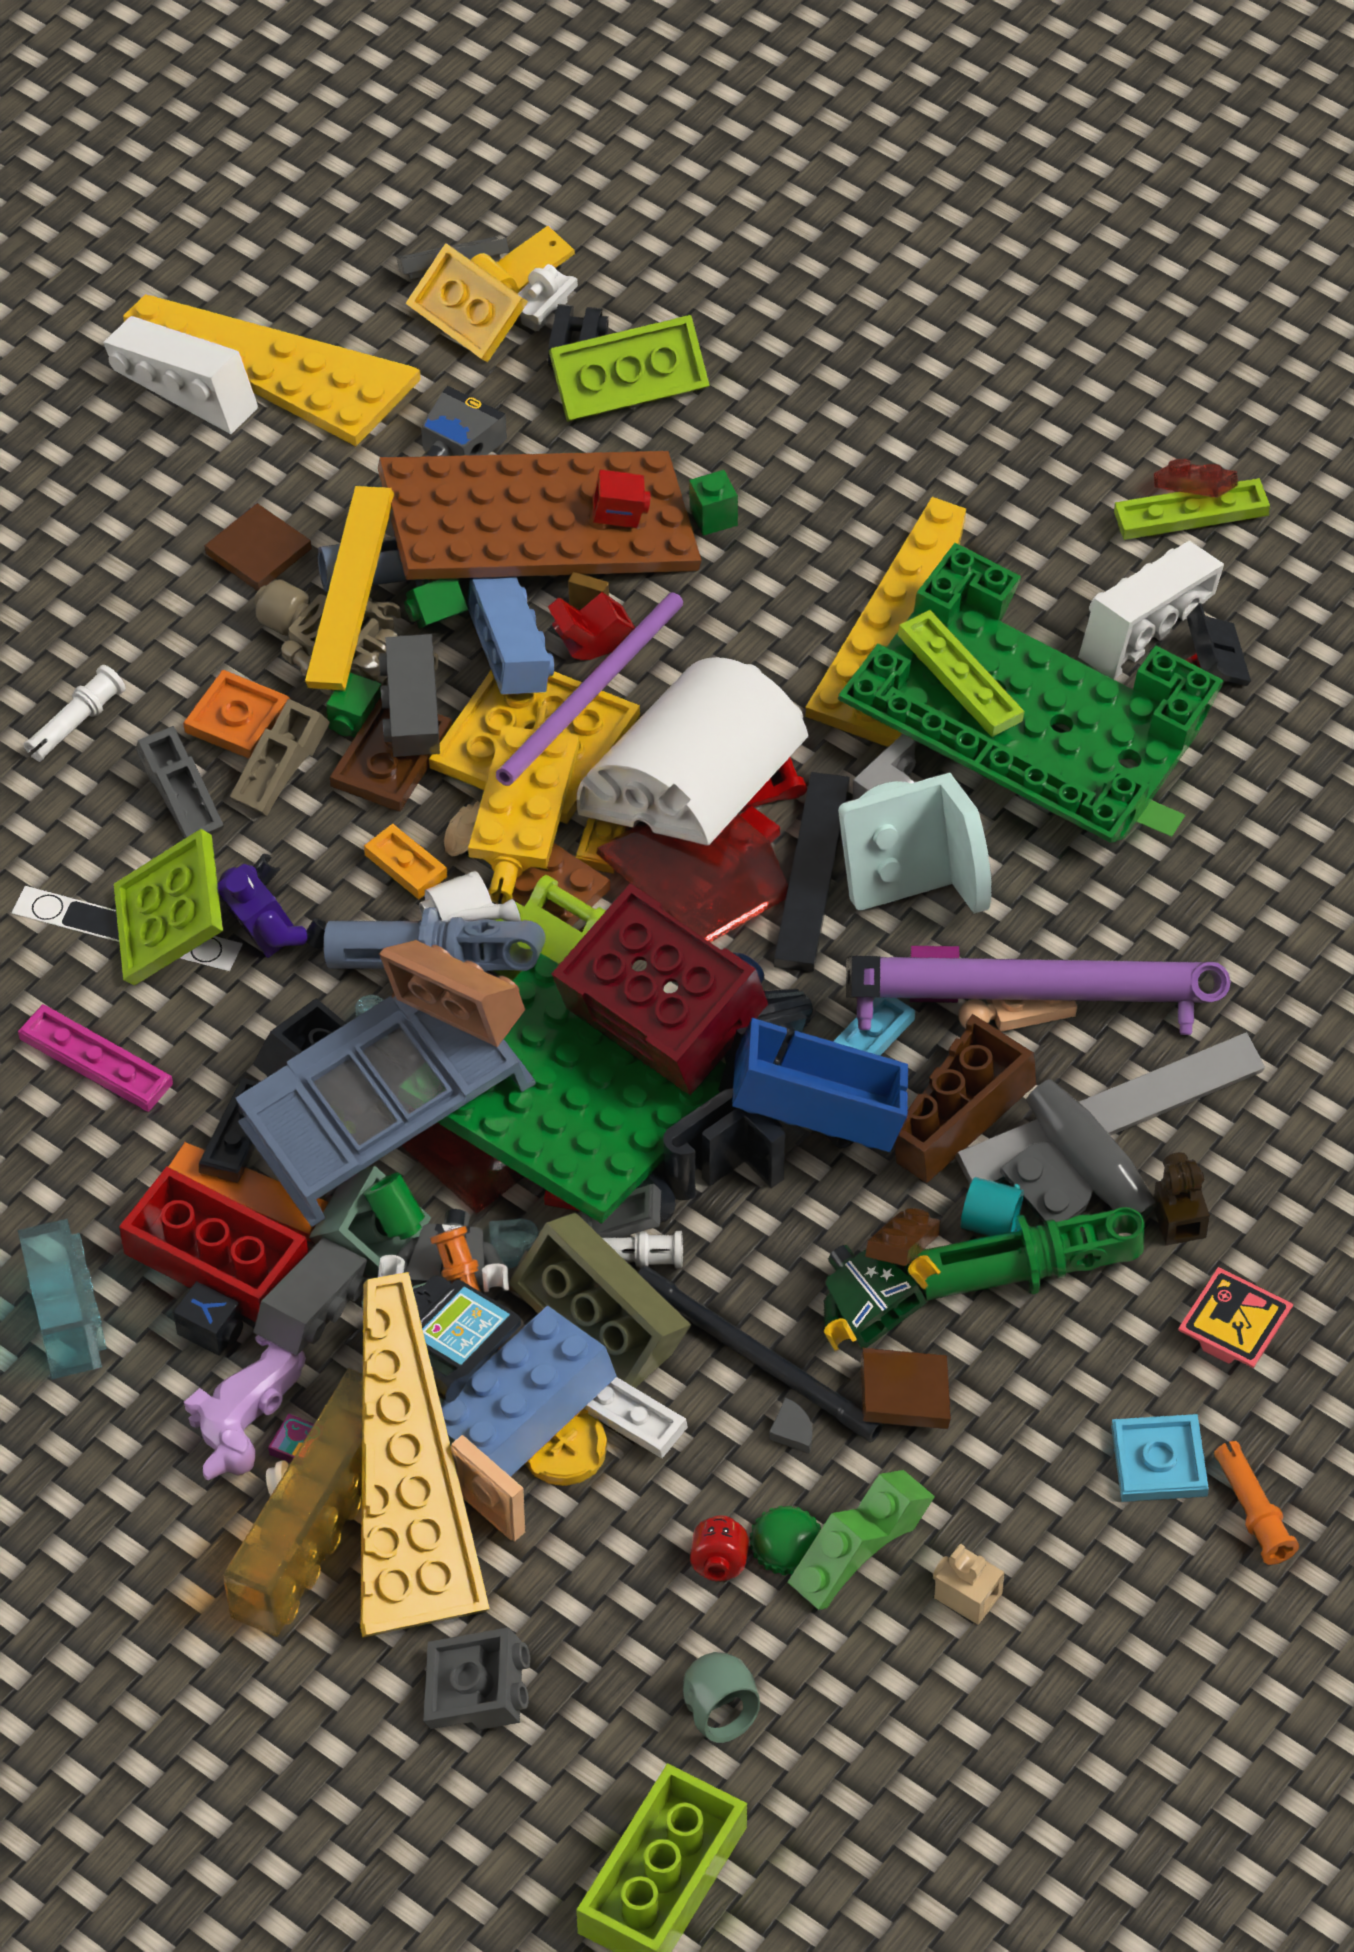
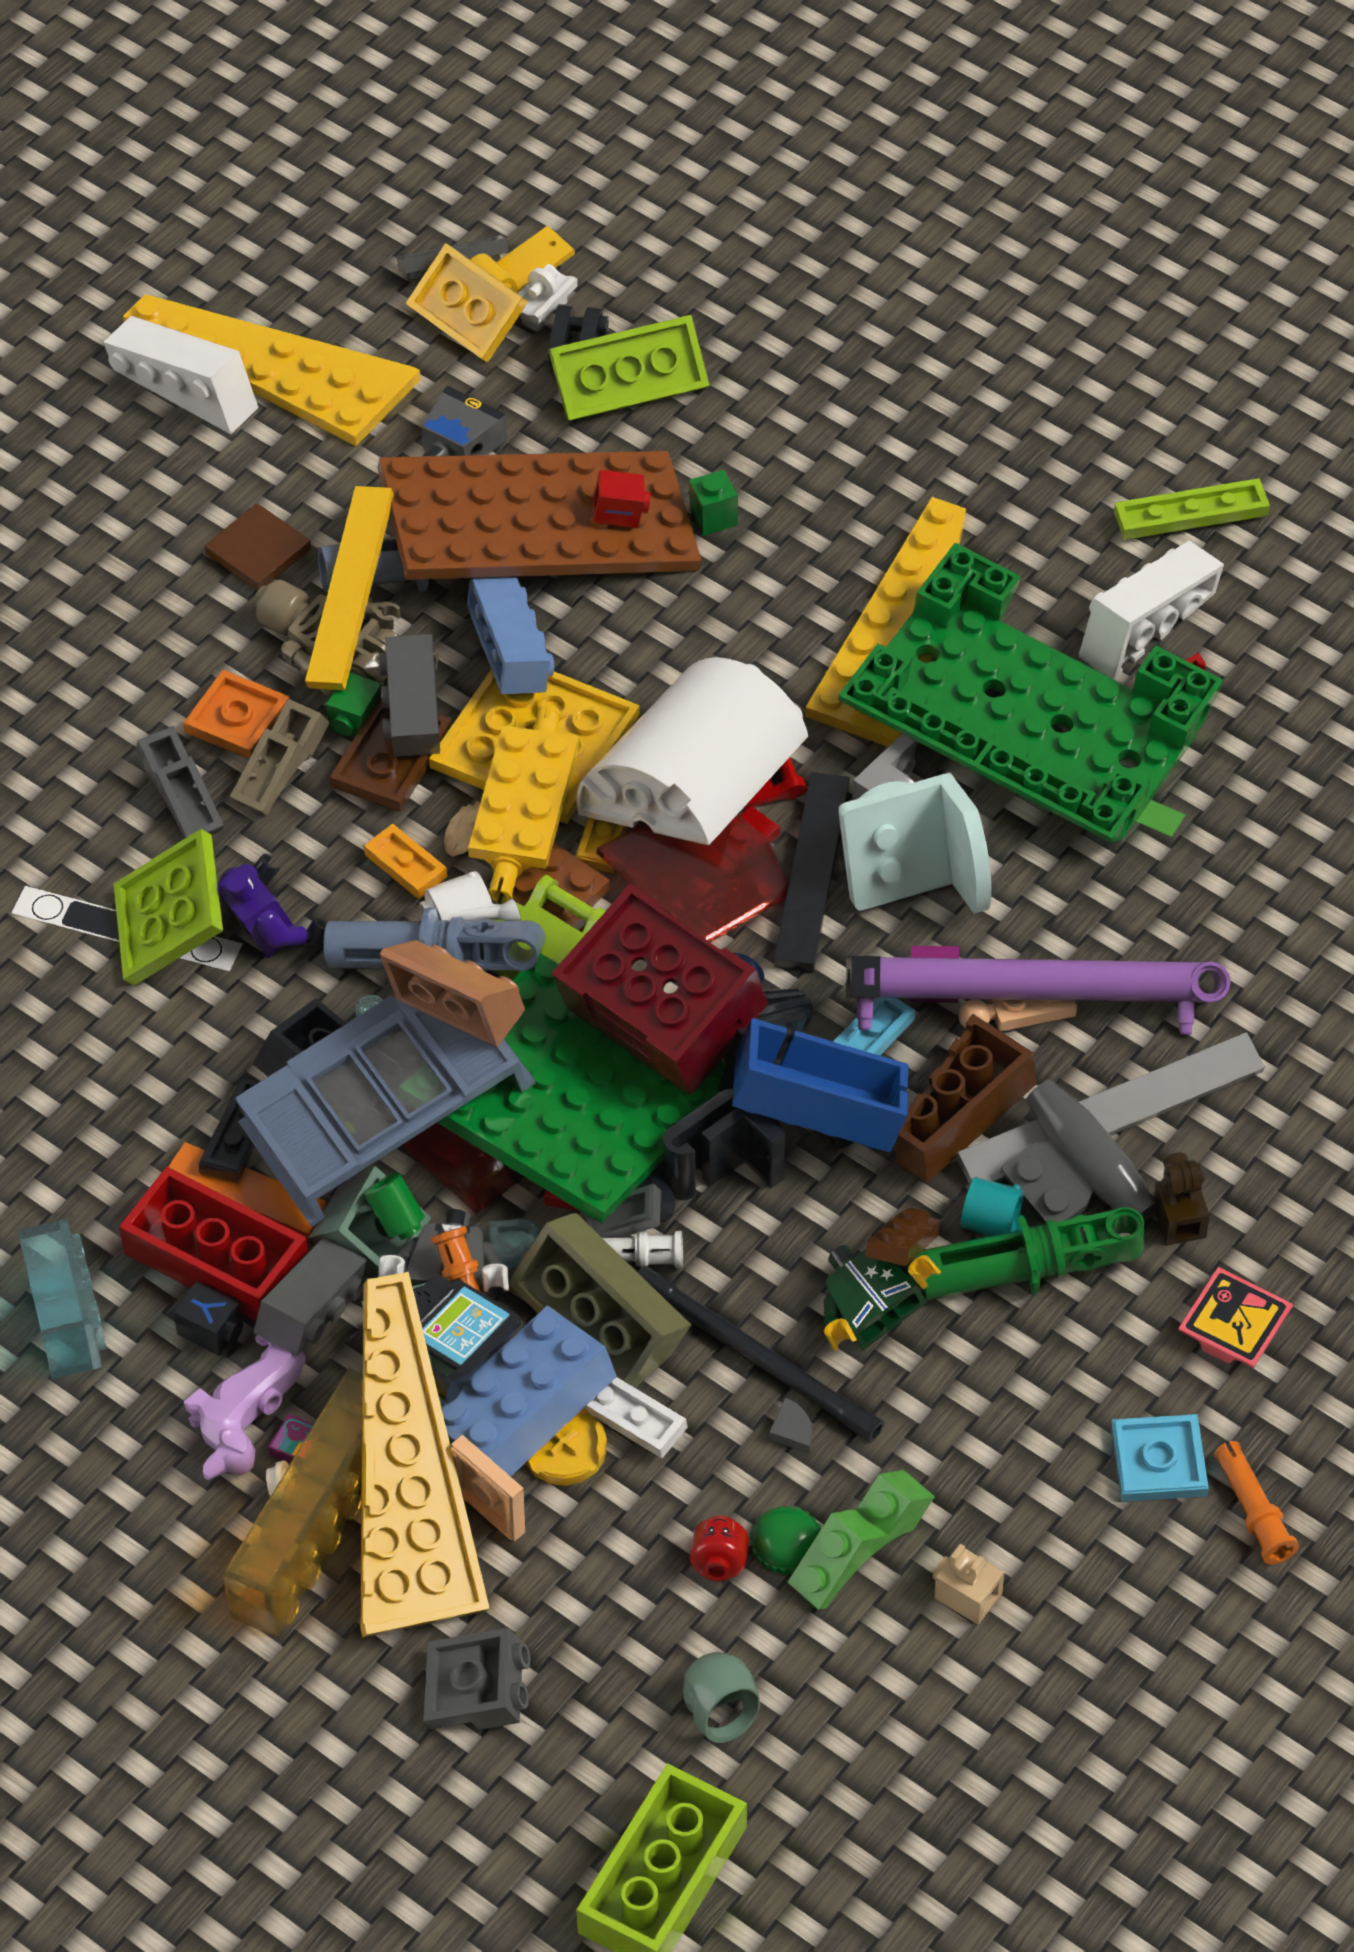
dark pink tile [18,1004,173,1112] -> none
white pin [24,665,126,762] -> none
green brick [404,578,468,629] -> none
medium lavender piece [496,592,683,786] -> none
red brick [548,592,635,660] -> none
pearl gold tile [568,572,609,610] -> none
reddish brown tile [861,1348,951,1429] -> none
lime plate [898,610,1025,737] -> none
clear red plate [1154,459,1238,498] -> none
black piece [1186,603,1251,686] -> none

